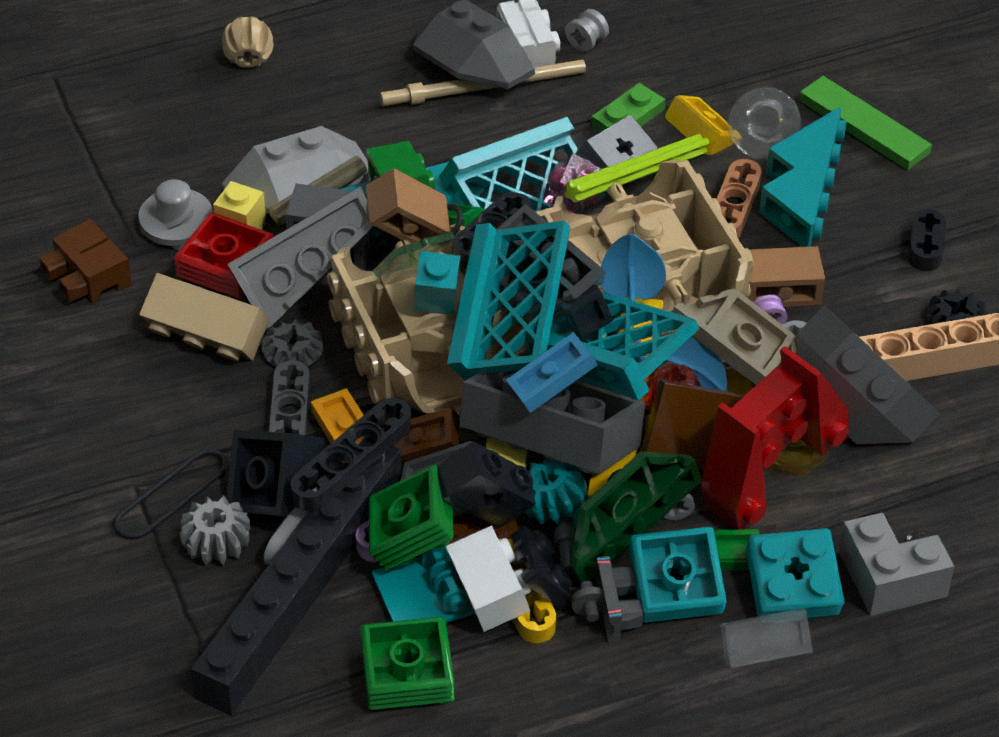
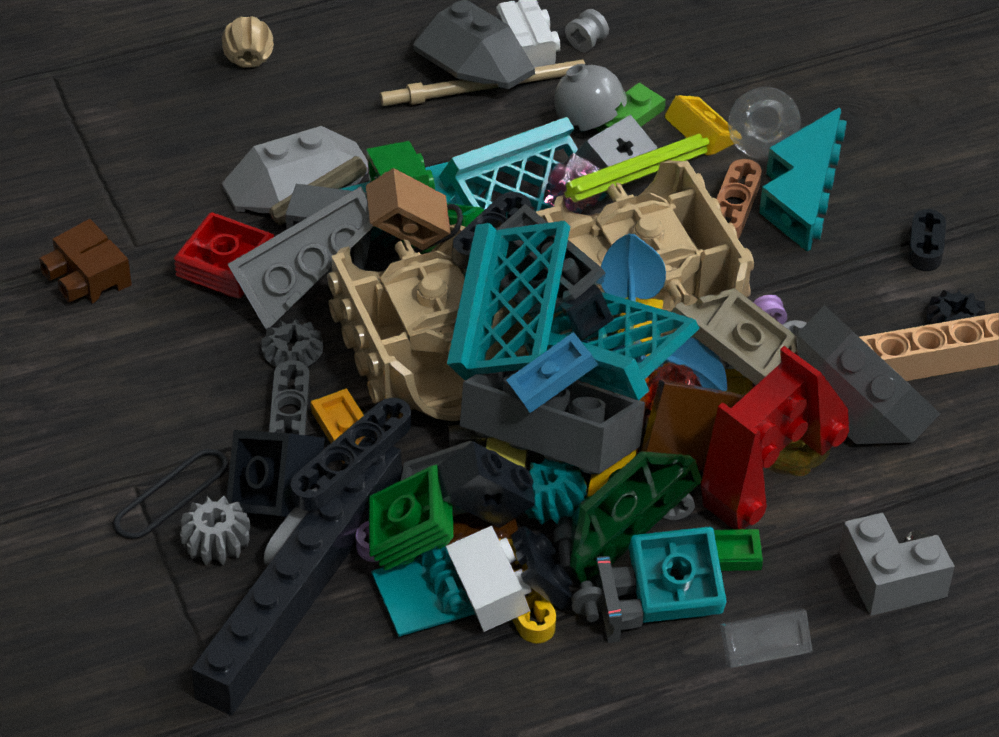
light grey plate [139,179,213,250] -> none
tan brick [139,273,270,362] -> none
light yellow brick [213,181,266,230] -> none
green brick [360,617,455,710] -> none
clear green piece [373,231,455,278] -> none
reddish brown plate [383,407,459,465] -> none
teal brick [414,251,460,315] -> none
teal brick [746,528,844,622] -> none
medium nougat brick [747,246,825,307] -> none
bright green tile [799,76,932,170] -> none
none -> light grey cylinder [554,64,627,131]

